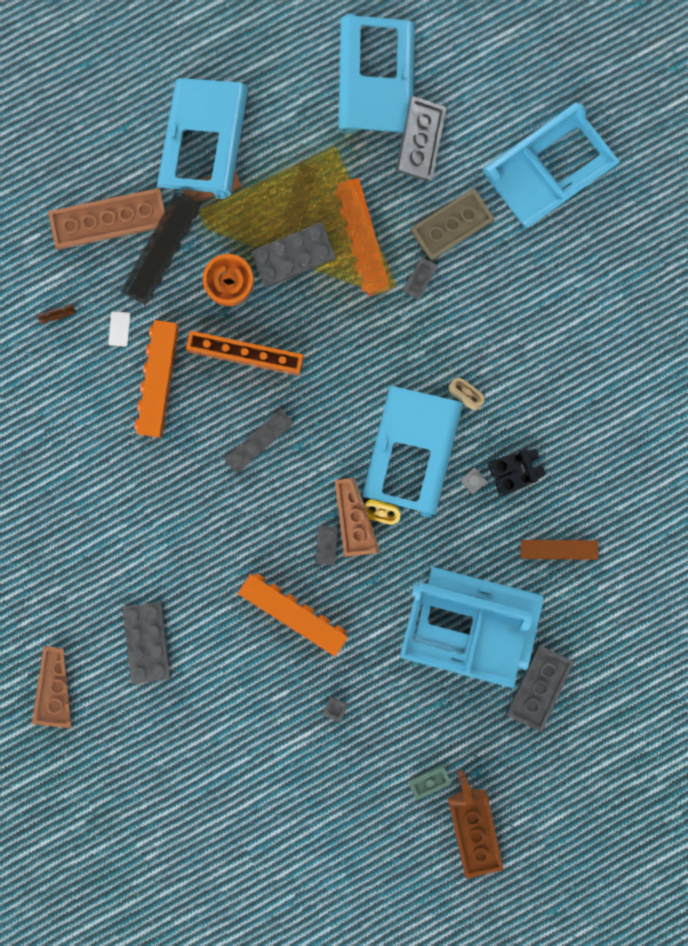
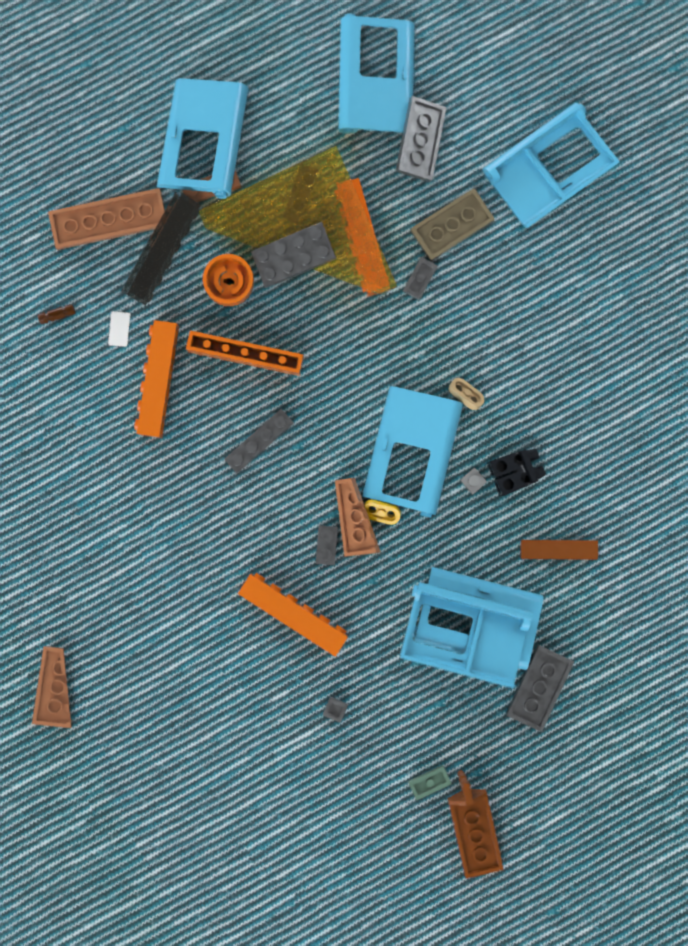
flat silver plate [122,602,171,684] -> none

